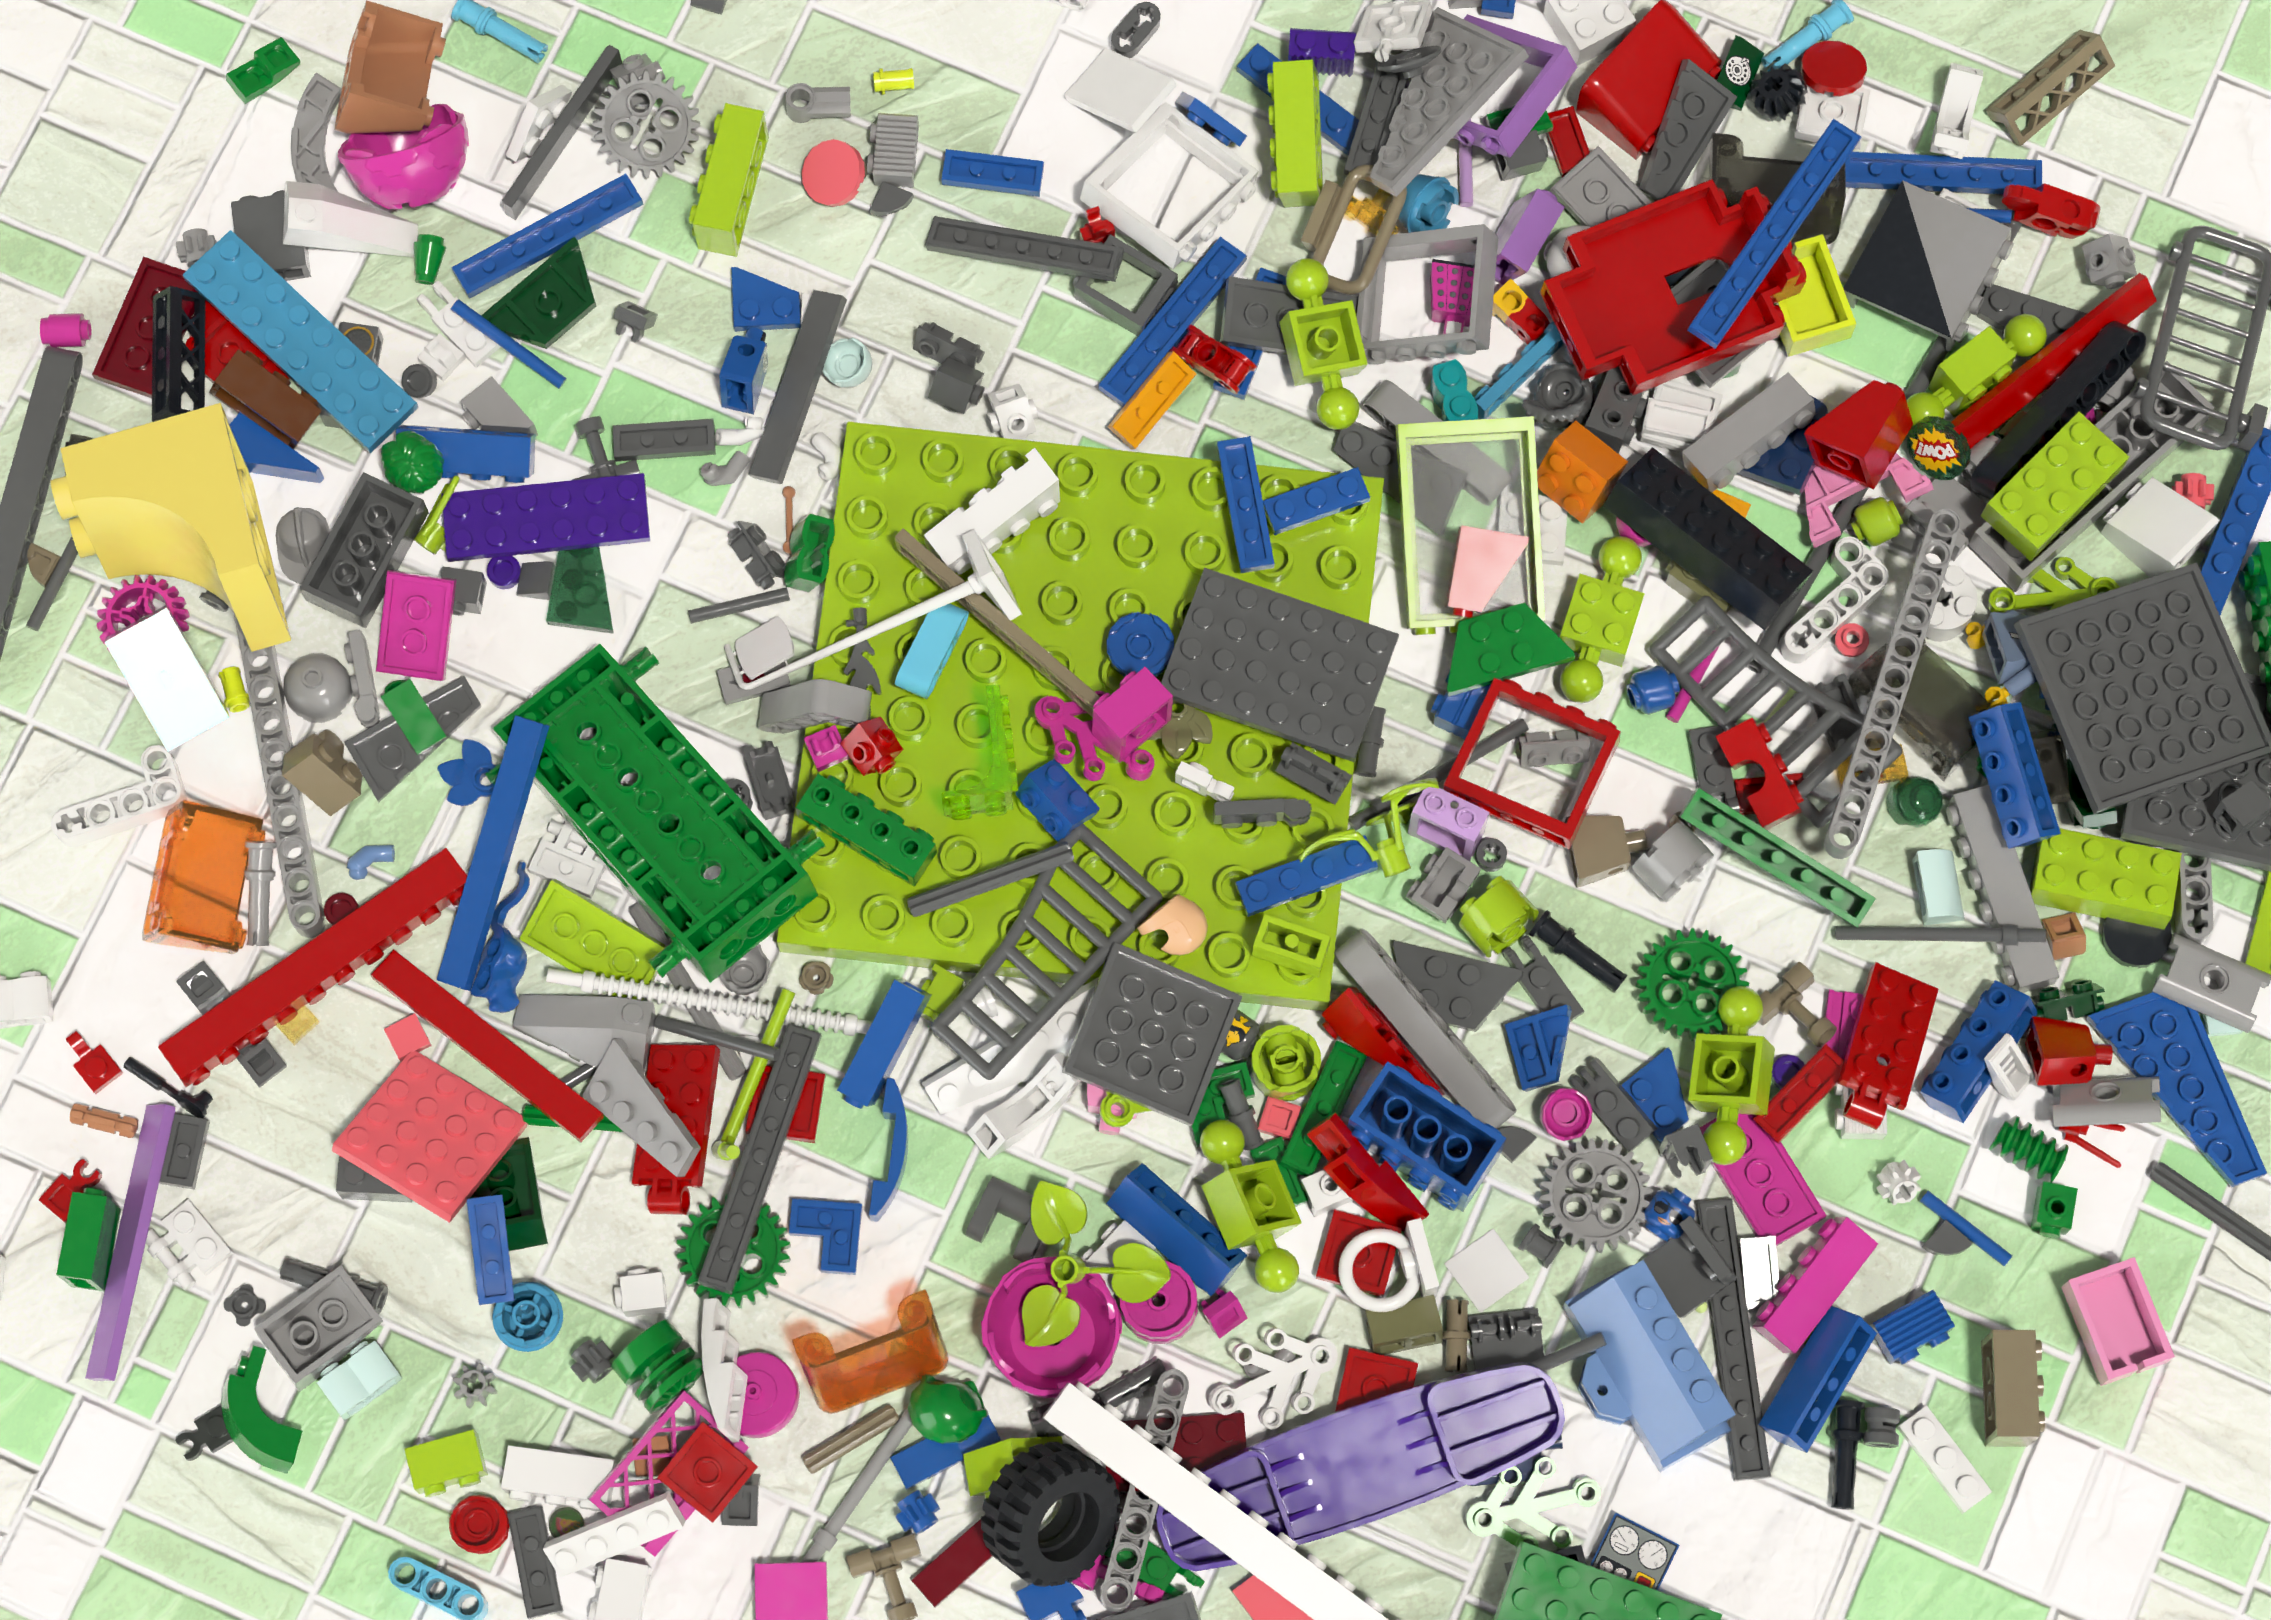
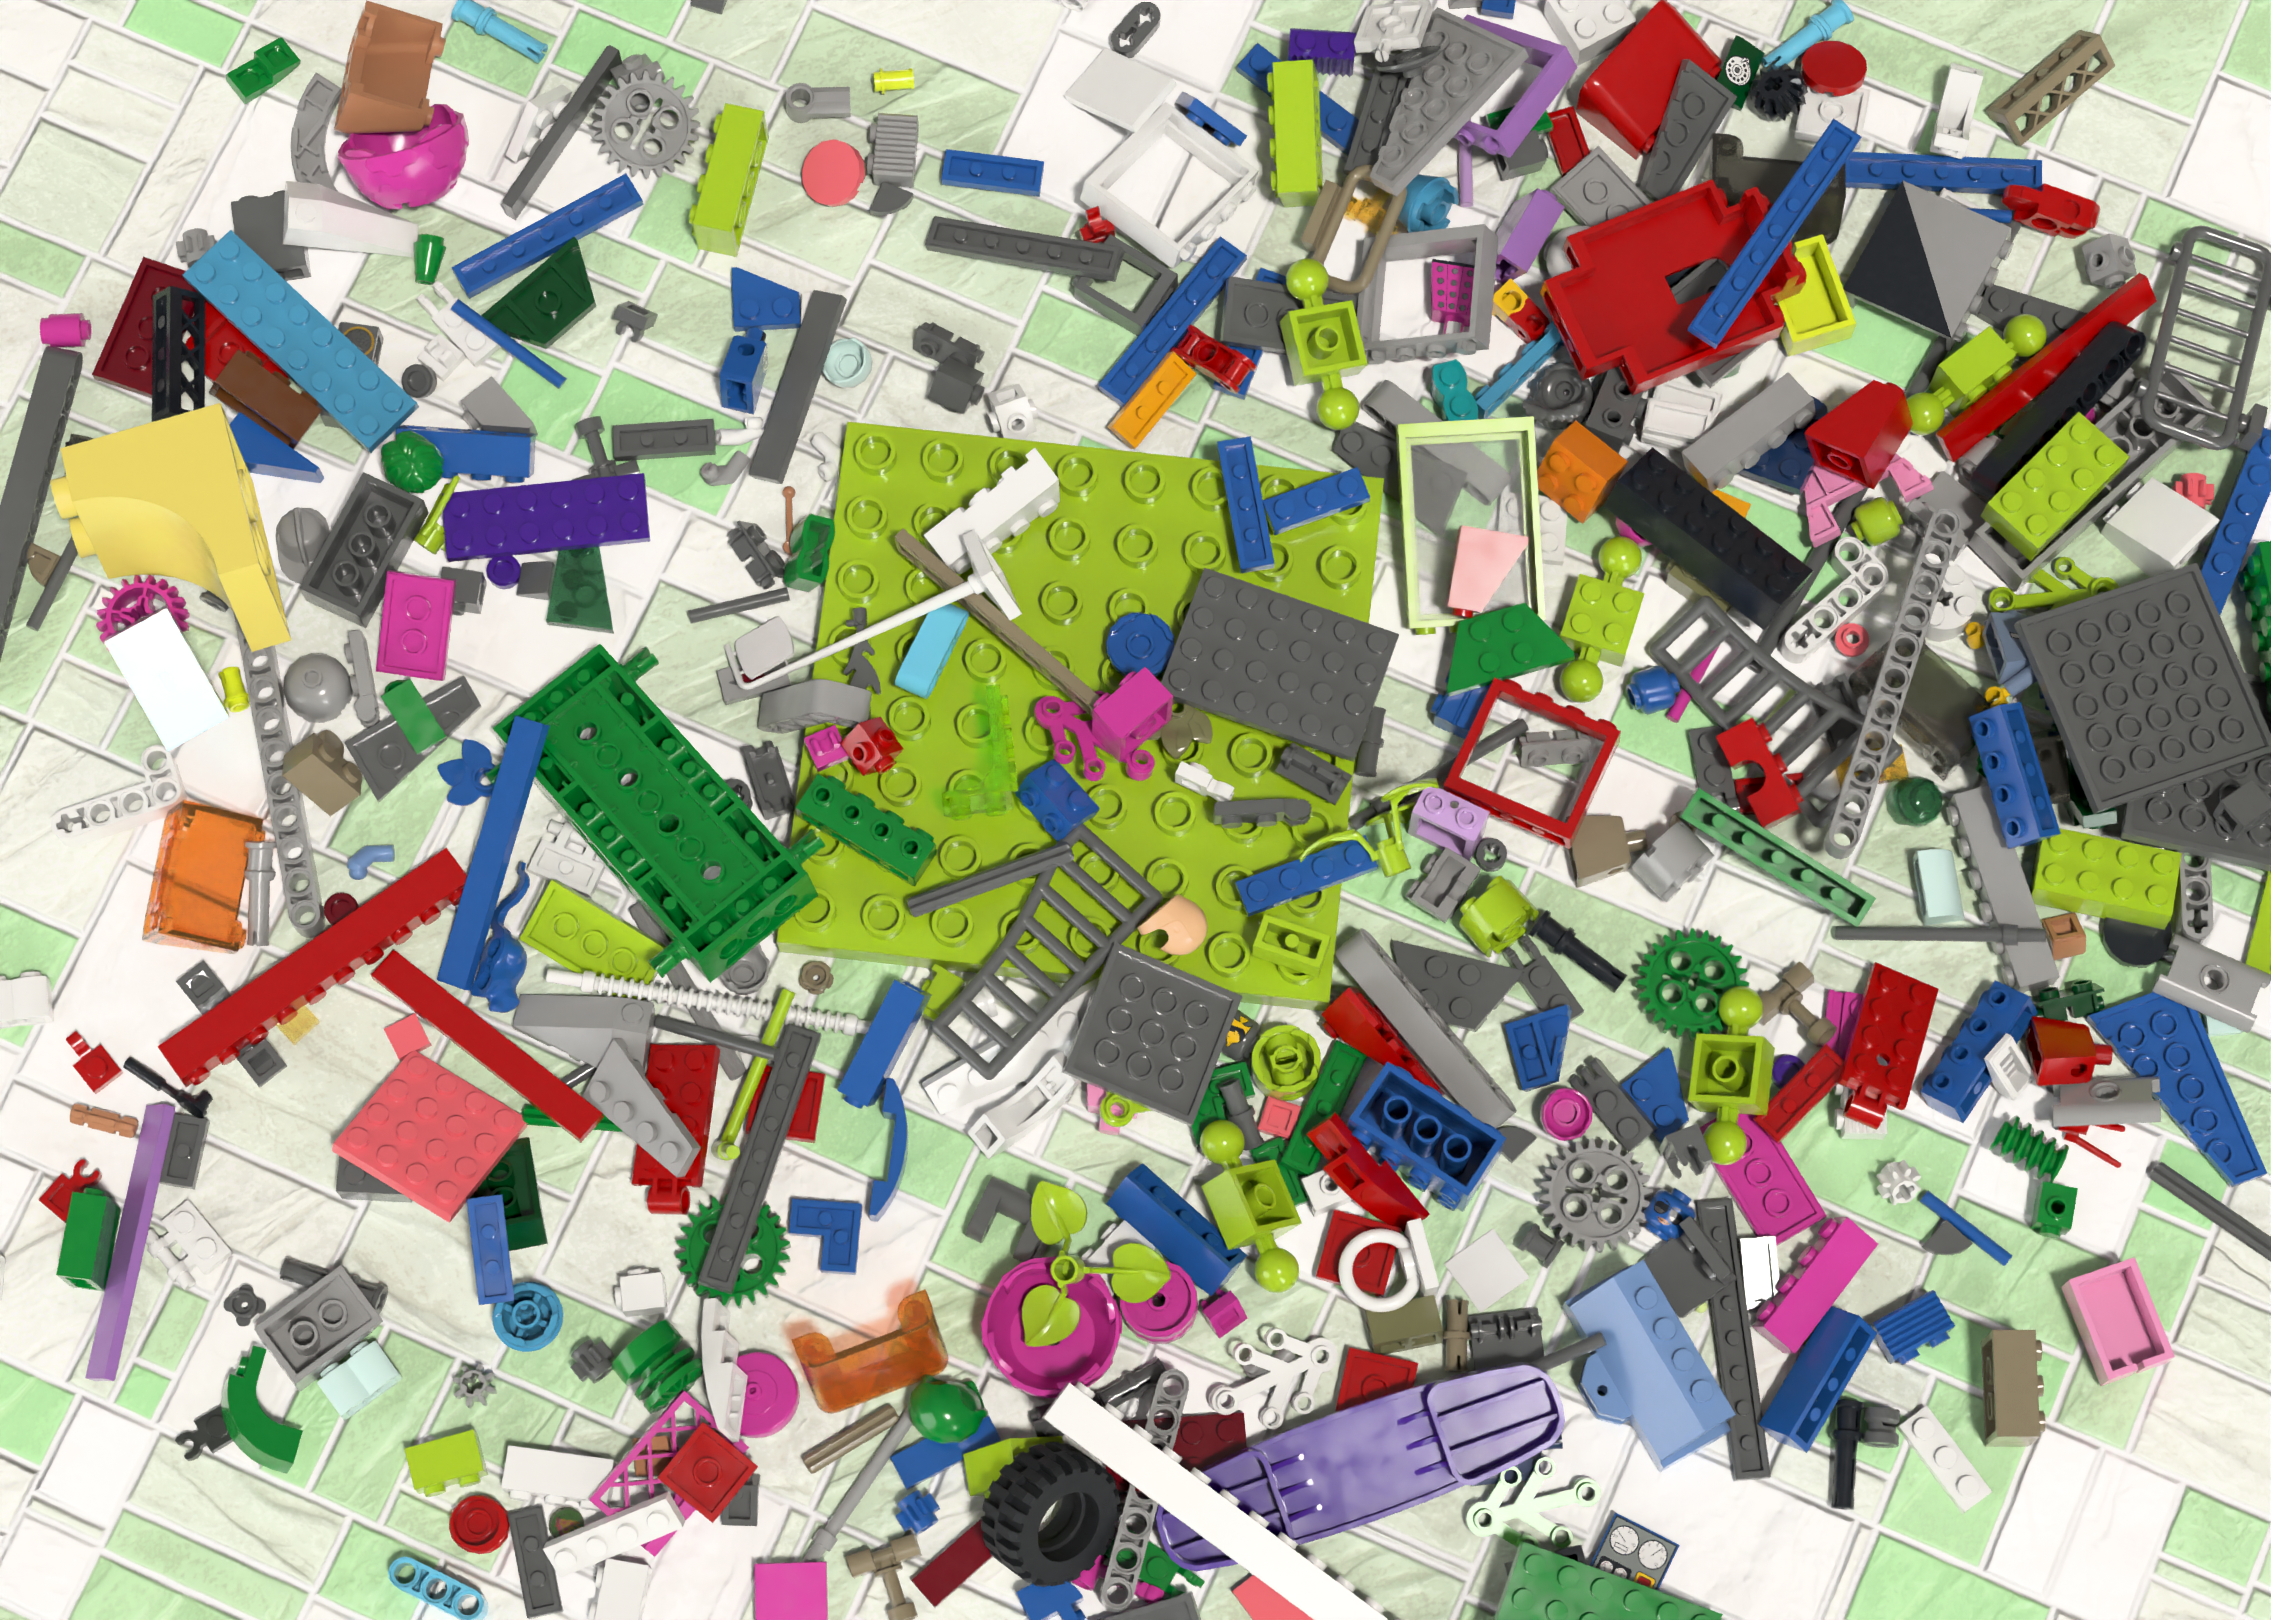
tile [1907,416,1971,480] -> none

